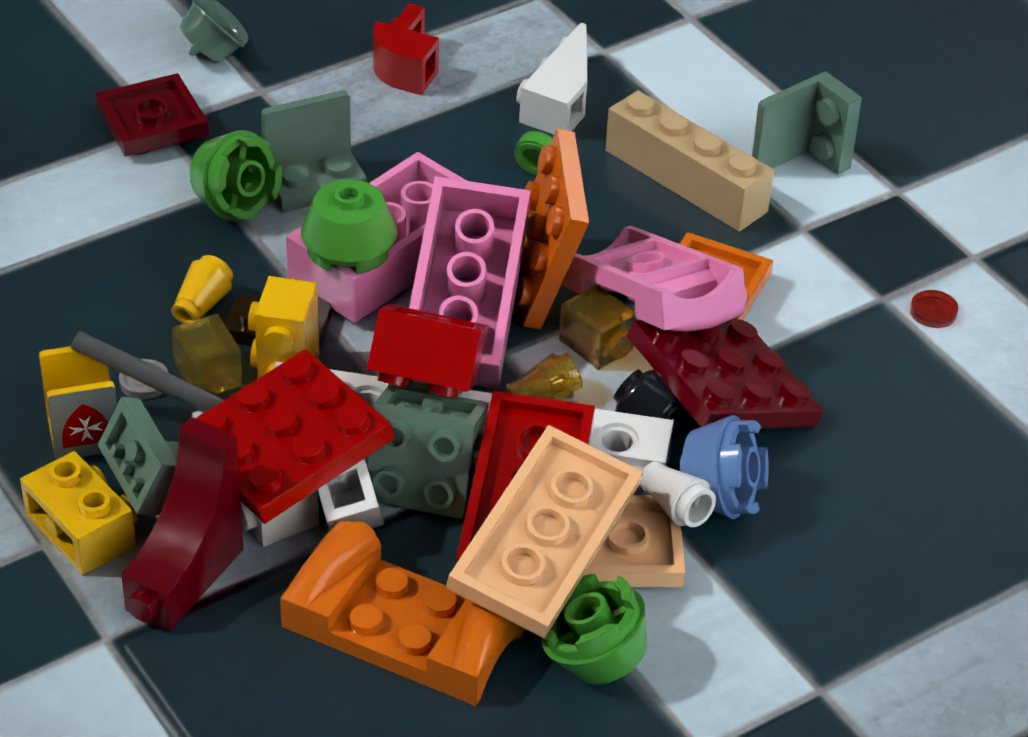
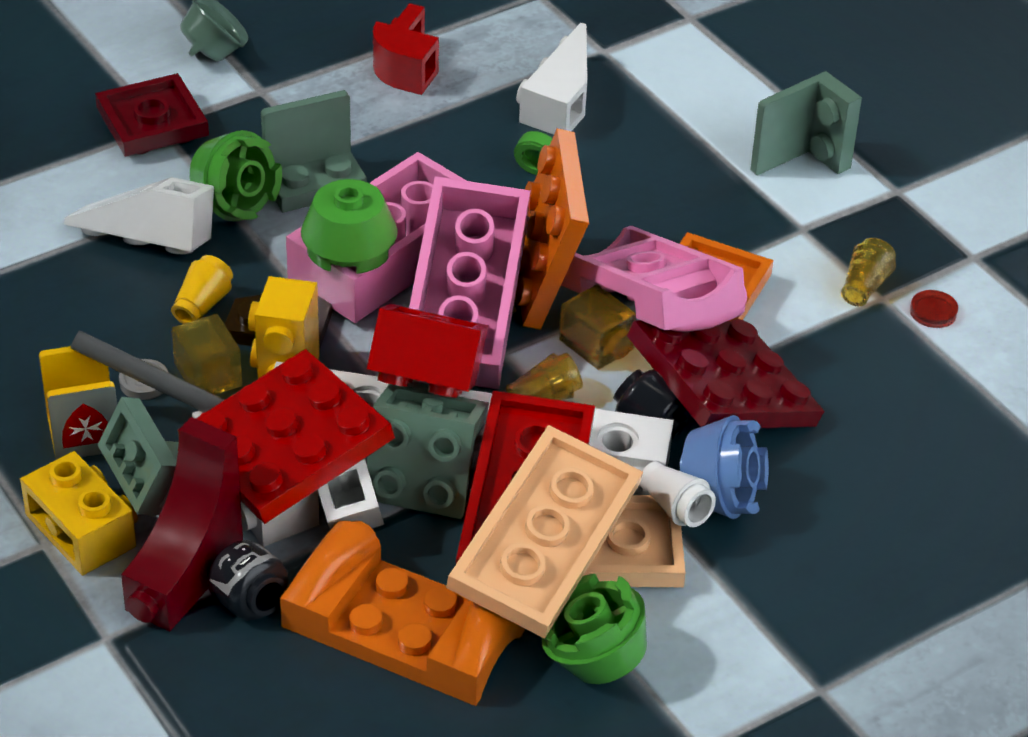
tan brick [605,90,774,232] -> none
none -> white slope [64,177,214,254]
none -> black head [207,540,289,621]
none -> clear yellow cone [841,238,896,307]

